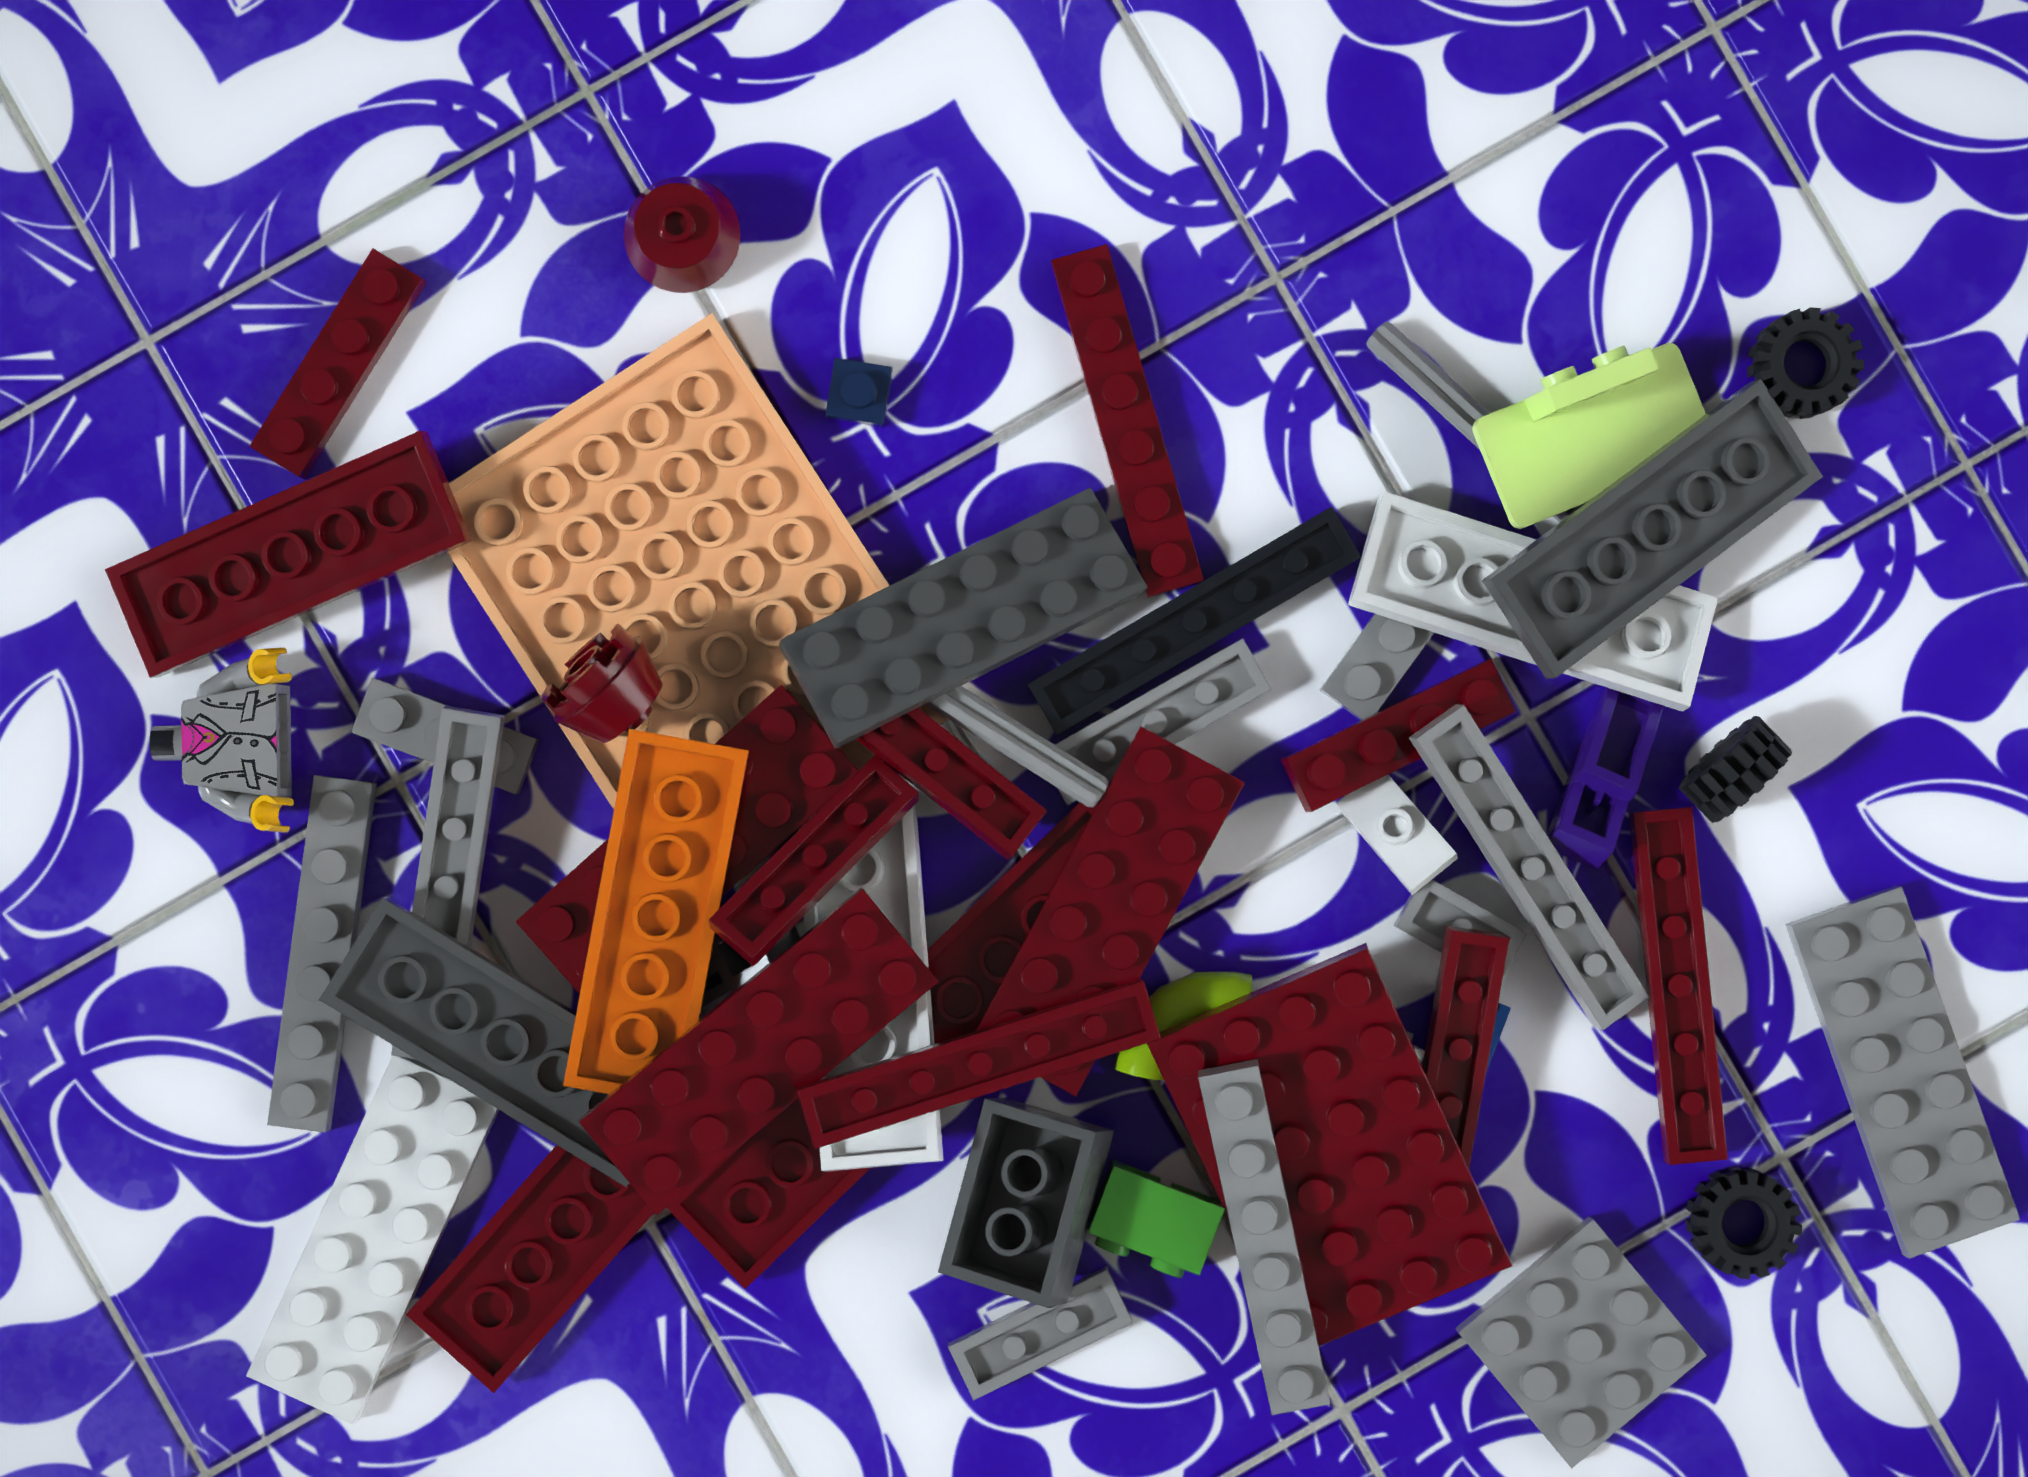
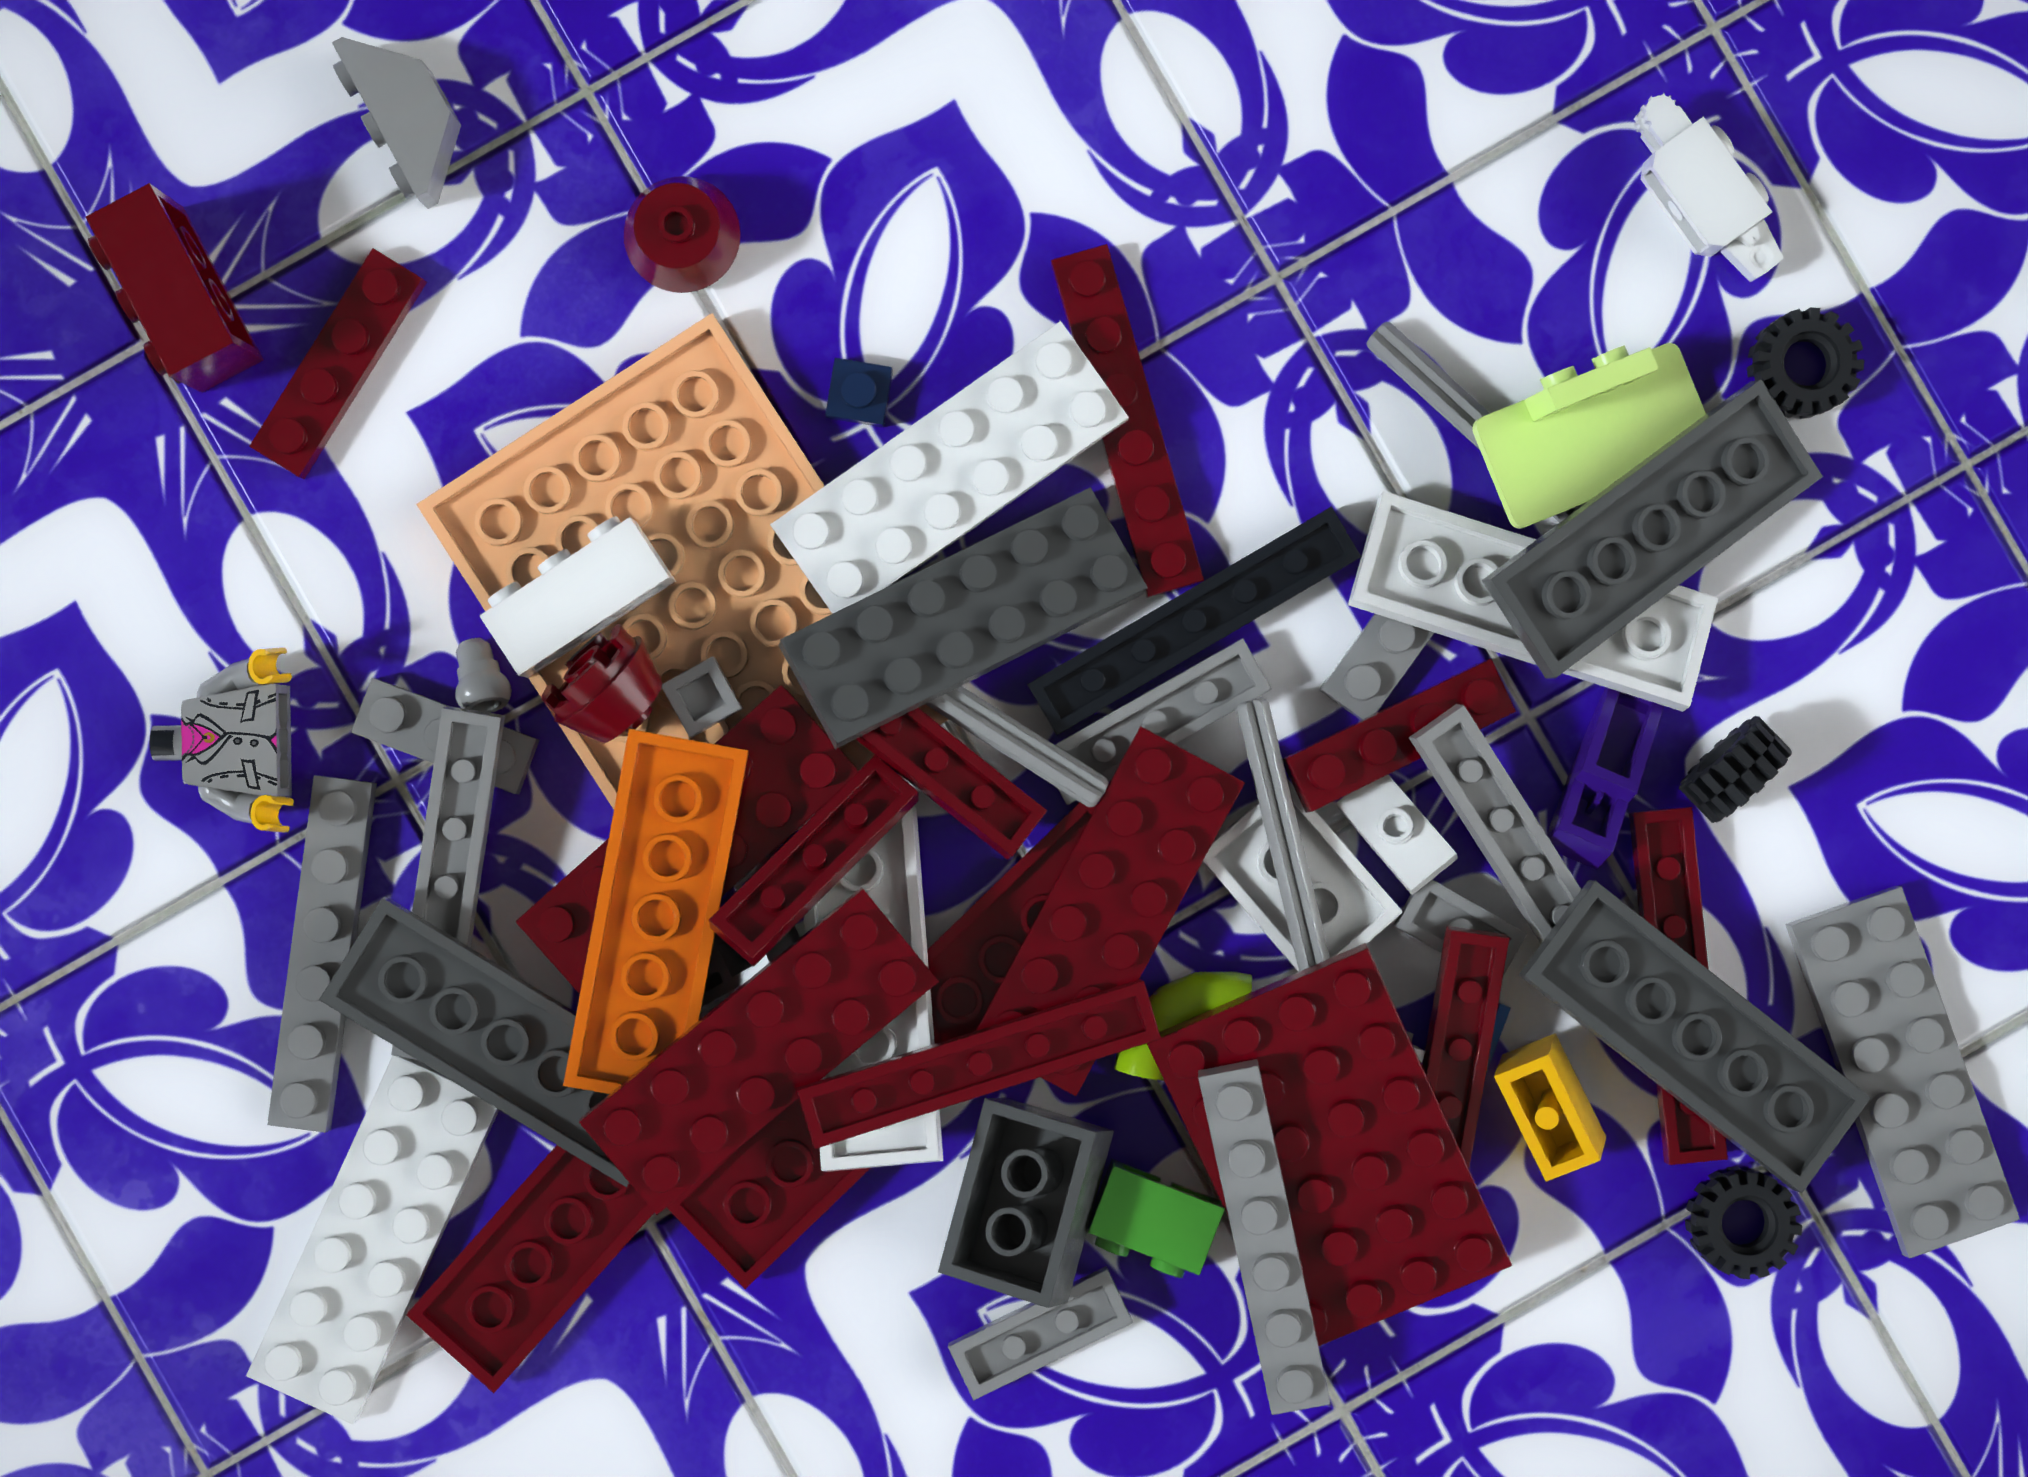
dark red plate [105,430,473,678] -> none
light grey plate [1455,1216,1707,1469] -> none
none -> dark red brick [86,183,263,393]
none -> light grey slope [332,37,461,209]
none -> light grey piece [455,638,512,713]
none -> white brick [479,516,676,678]
none -> light grey plate [662,656,744,738]
none -> white plate [770,321,1129,614]
none -> white plate [1203,779,1403,972]
none -> light grey axle [1237,698,1330,971]
none -> yellow brick [1494,1033,1606,1182]
none -> dark grey plate [1518,880,1871,1193]
none -> white hinge [1633,93,1784,282]

